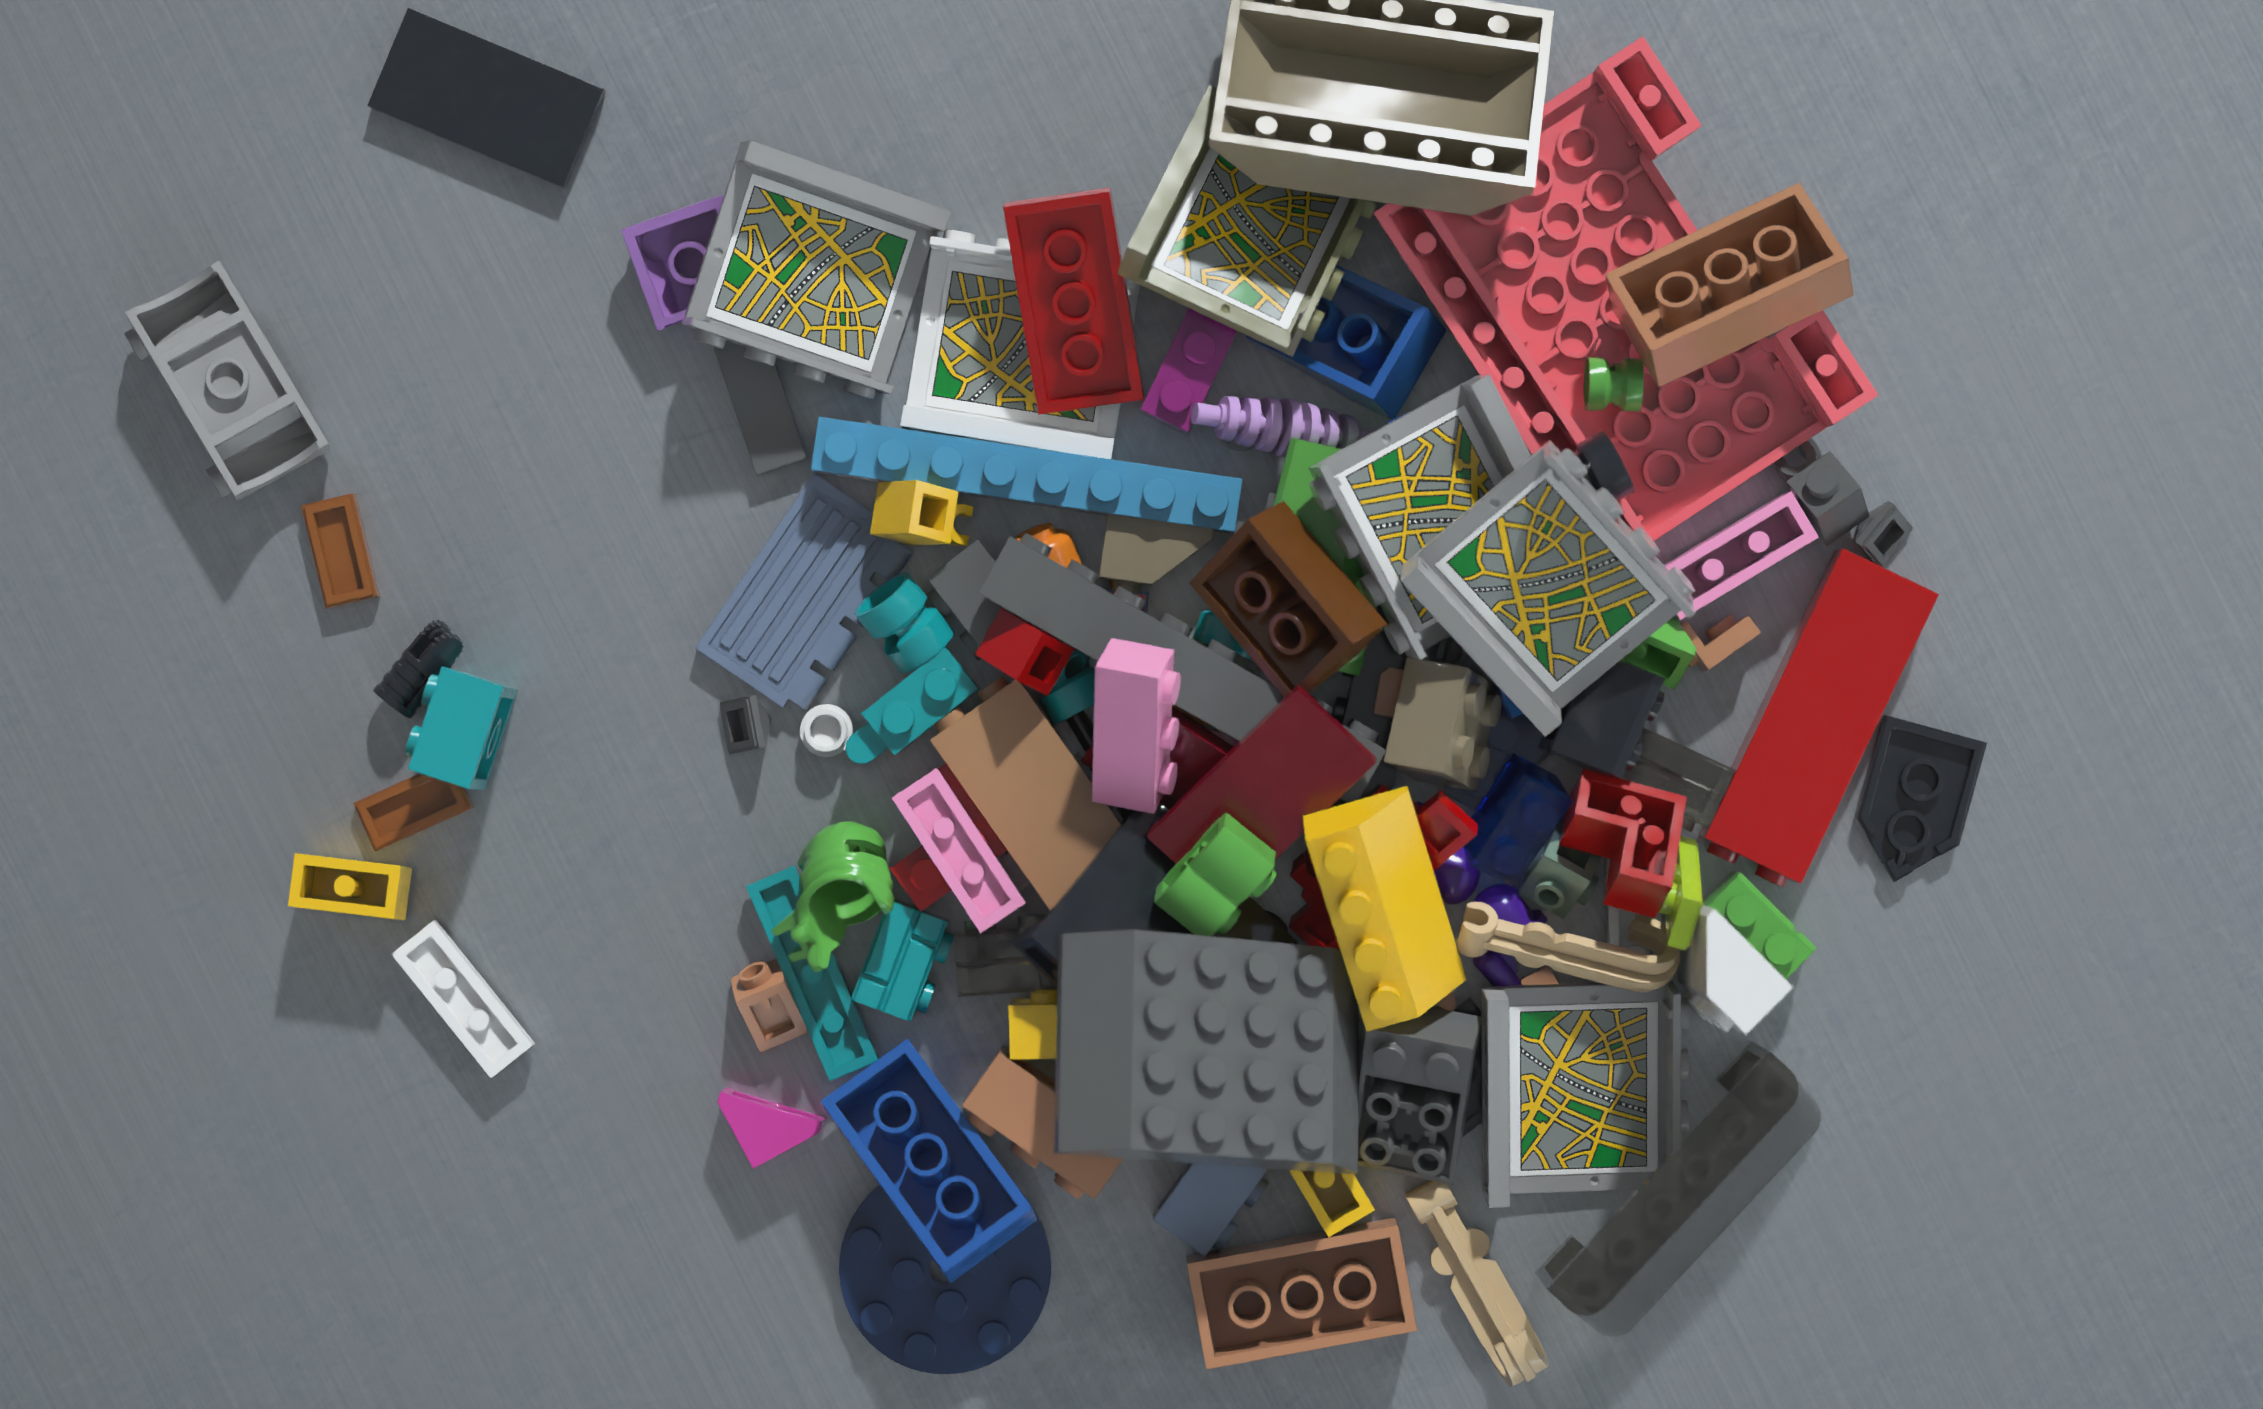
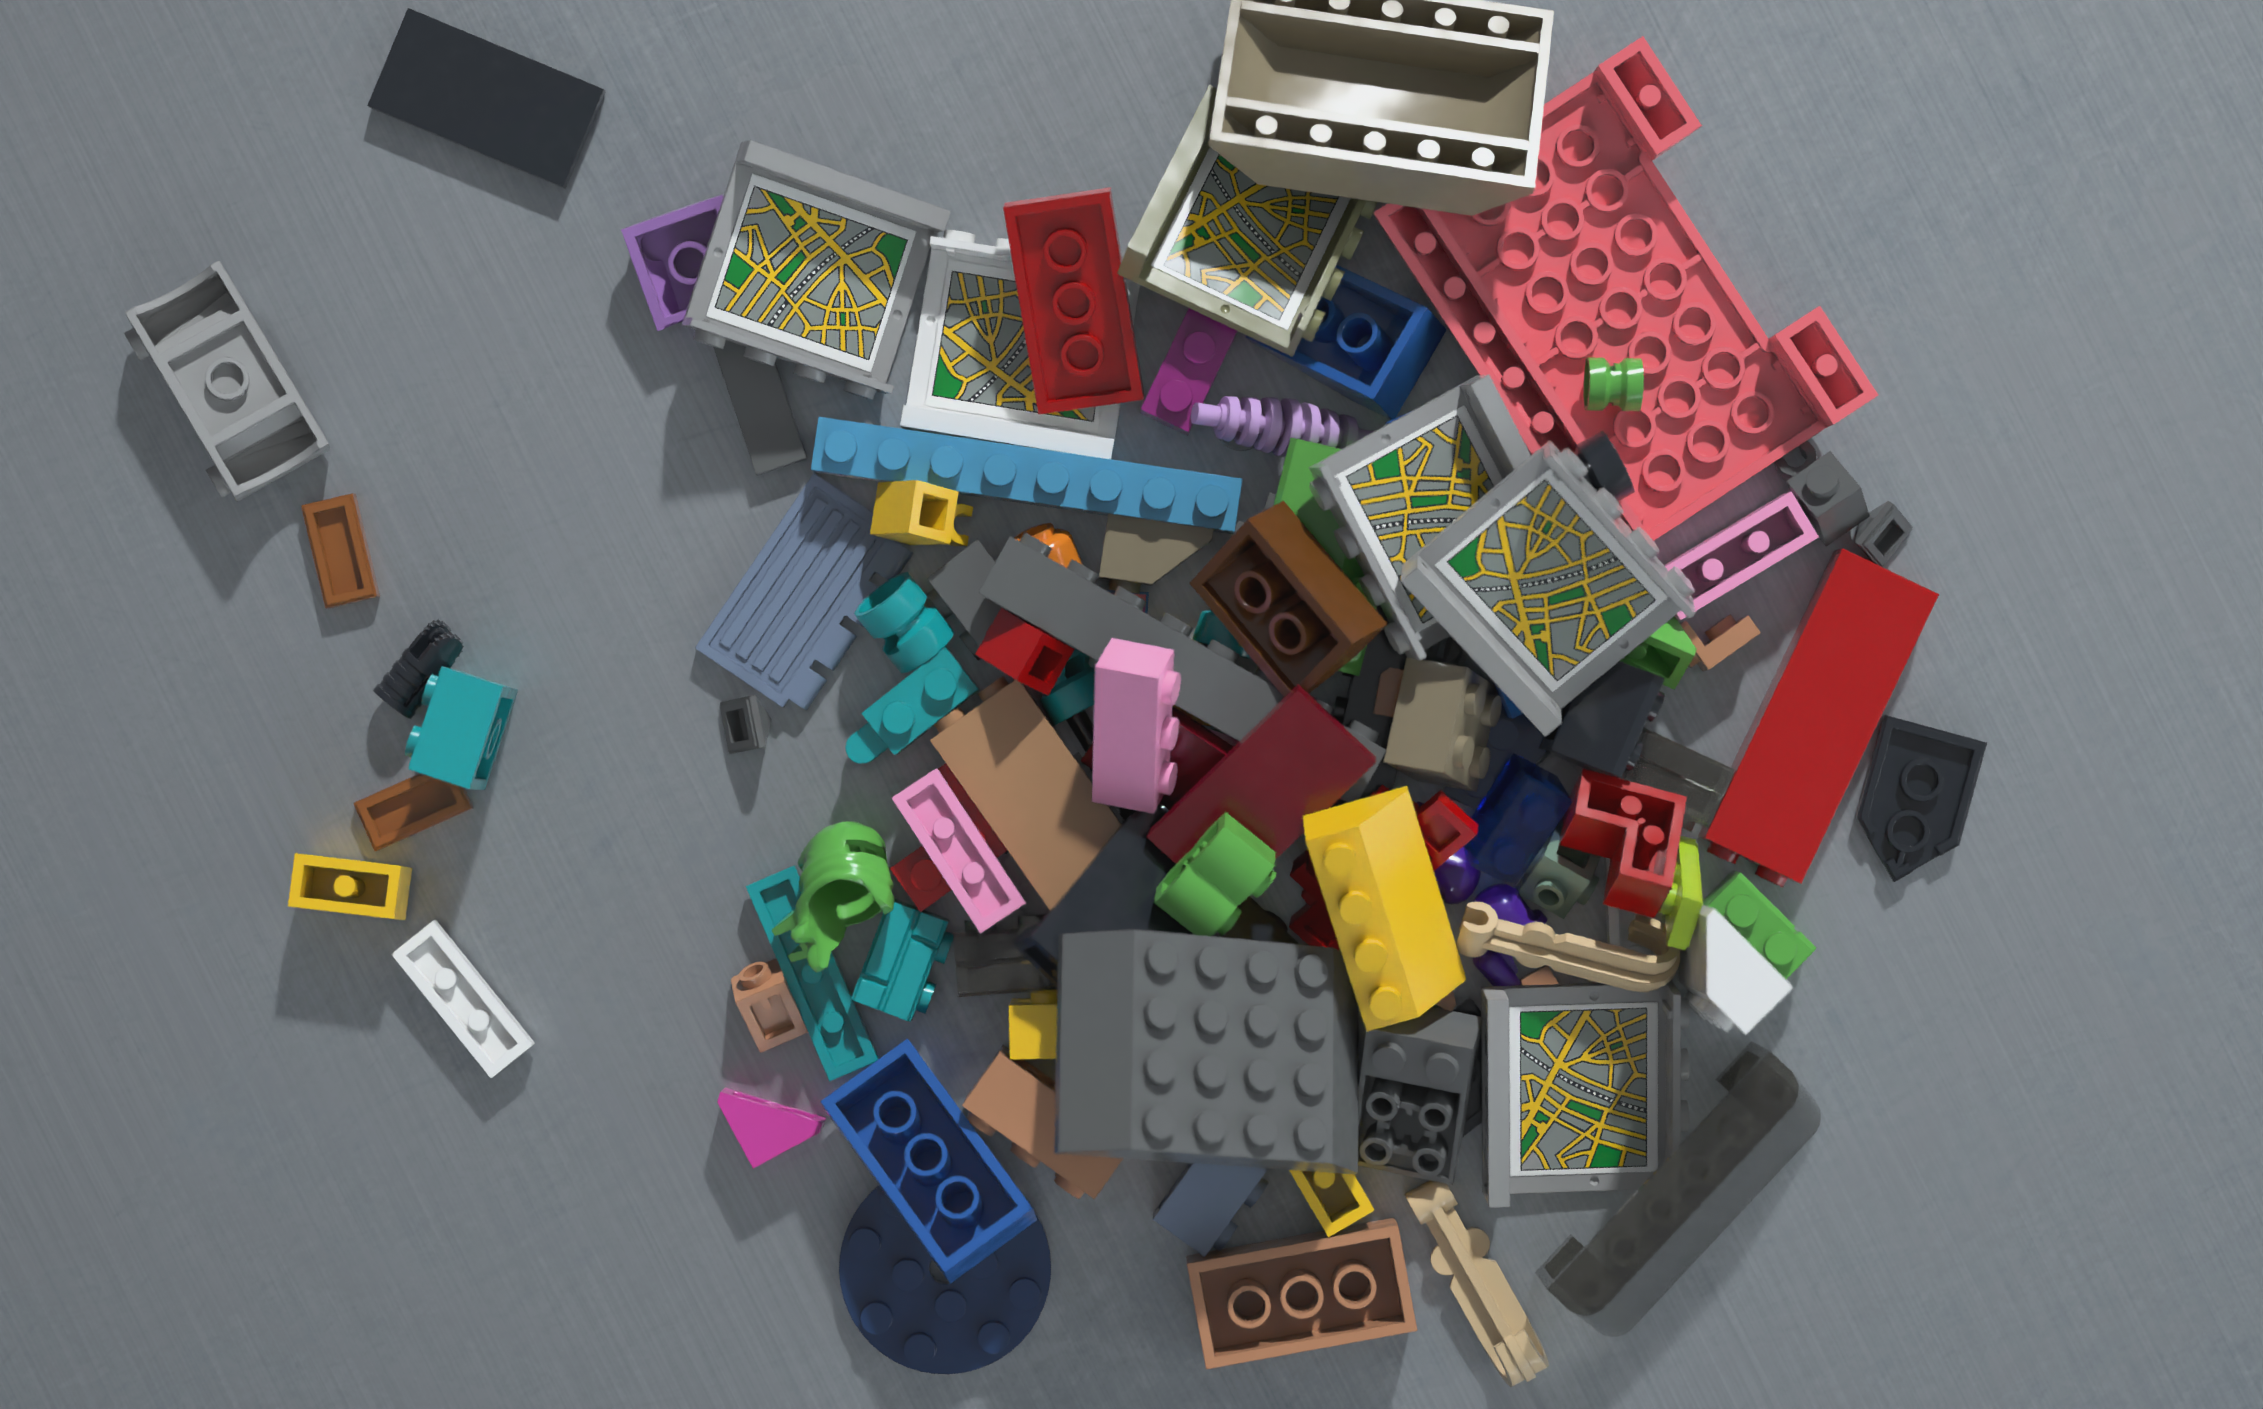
white plate [800,704,853,757] -> none
nougat brick [1605,183,1854,387] -> none

